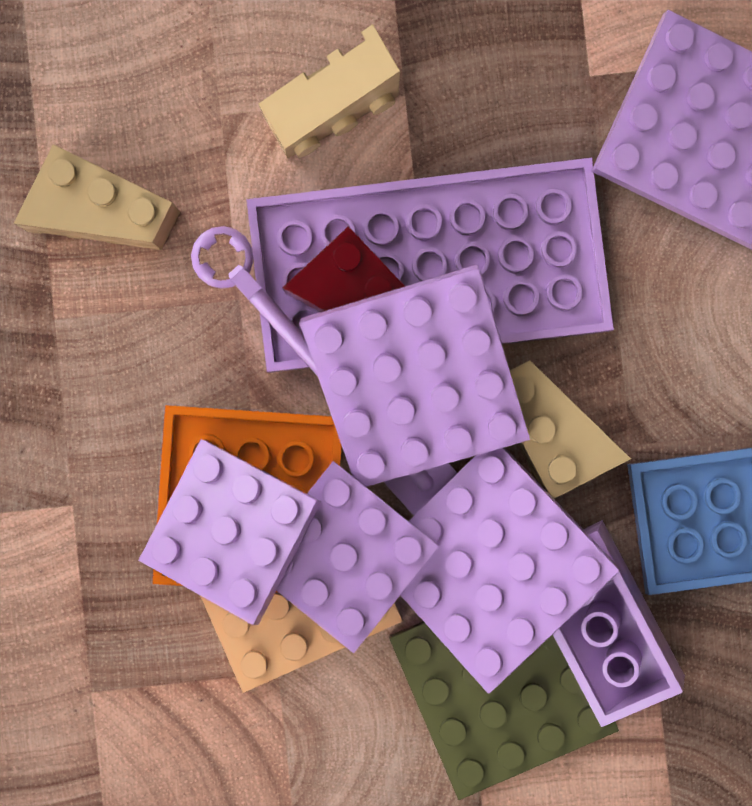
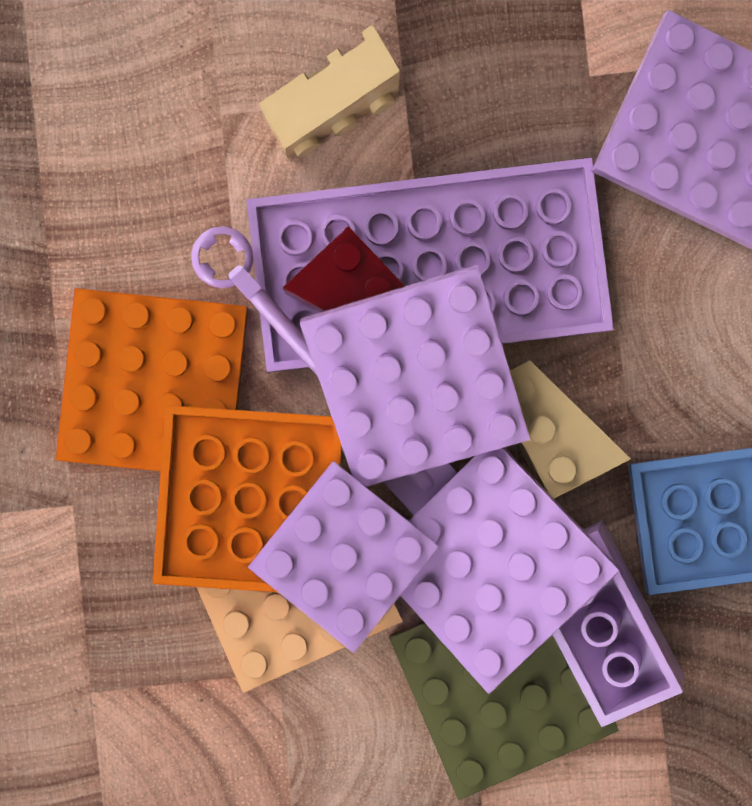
tan wedge [13,144,180,250] -> none
lavender plate [139,439,322,625] -> none
none -> orange plate [56,288,249,471]

